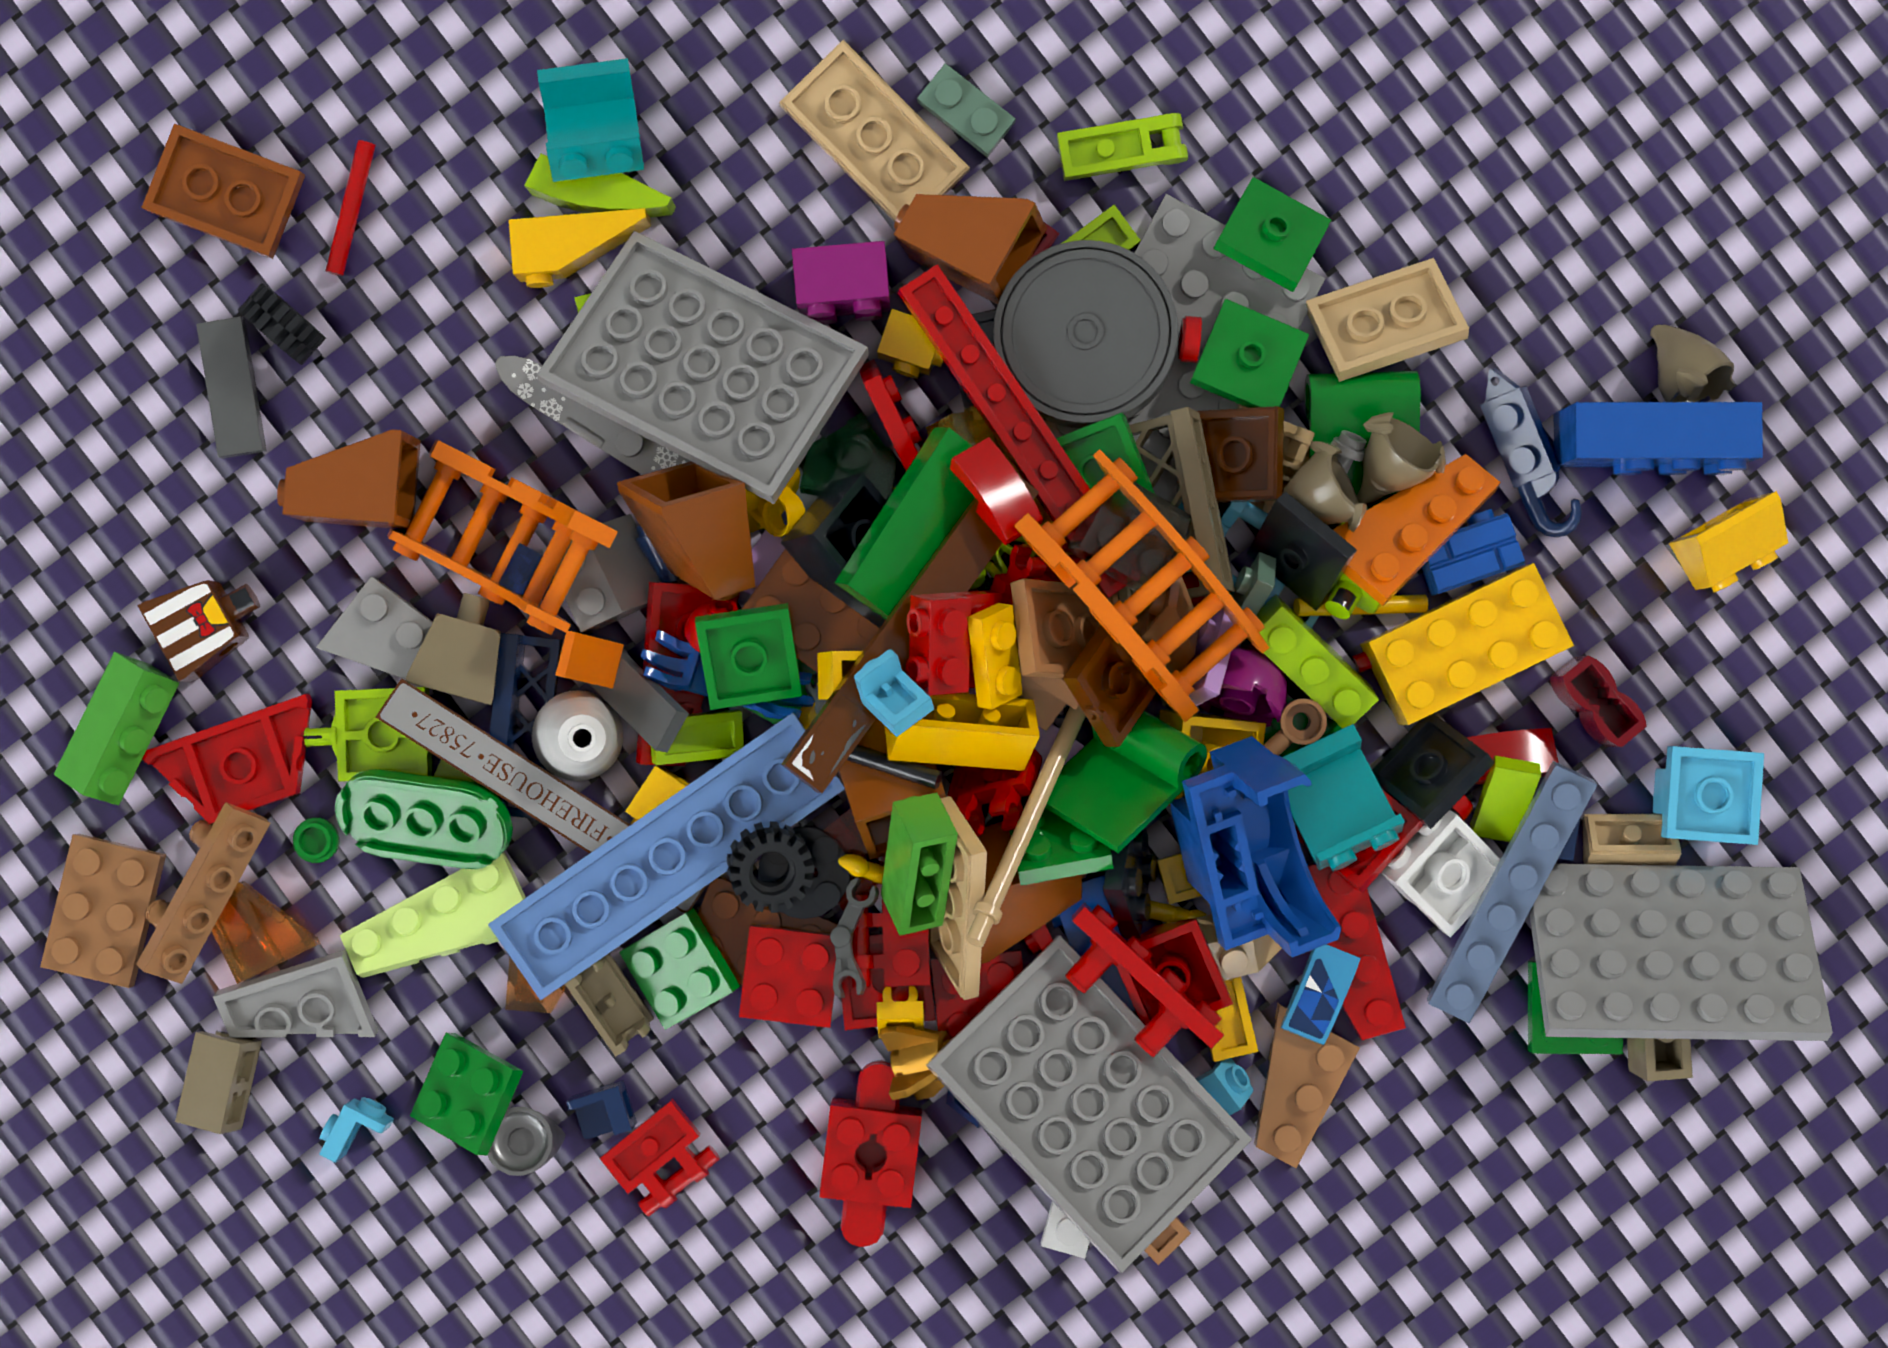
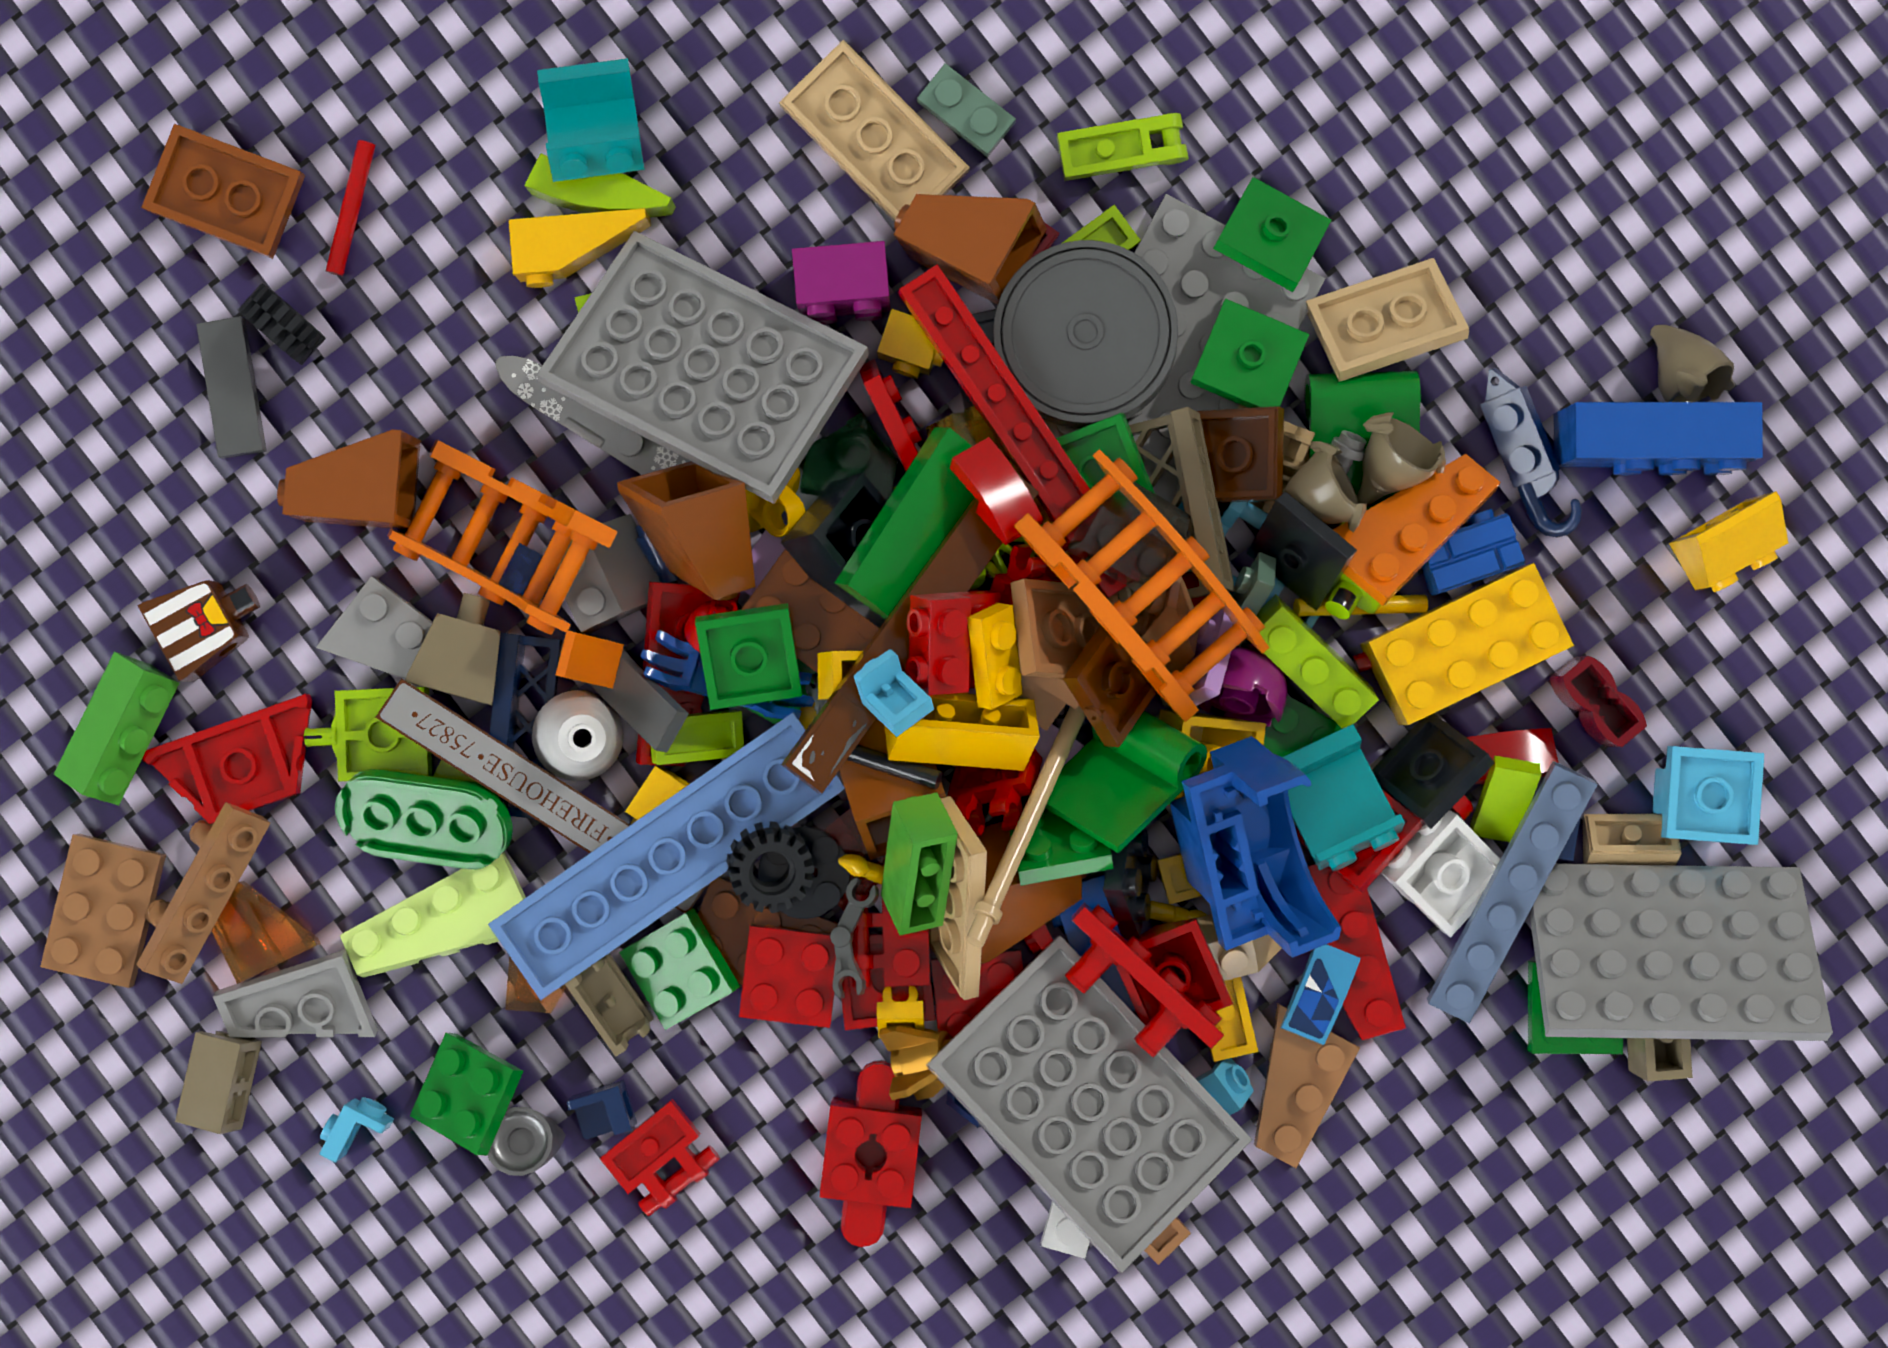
green plate [293,818,340,863] -> none
red tile [1178,316,1202,363] -> none
medium nougat bar [1264,699,1327,756] -> none

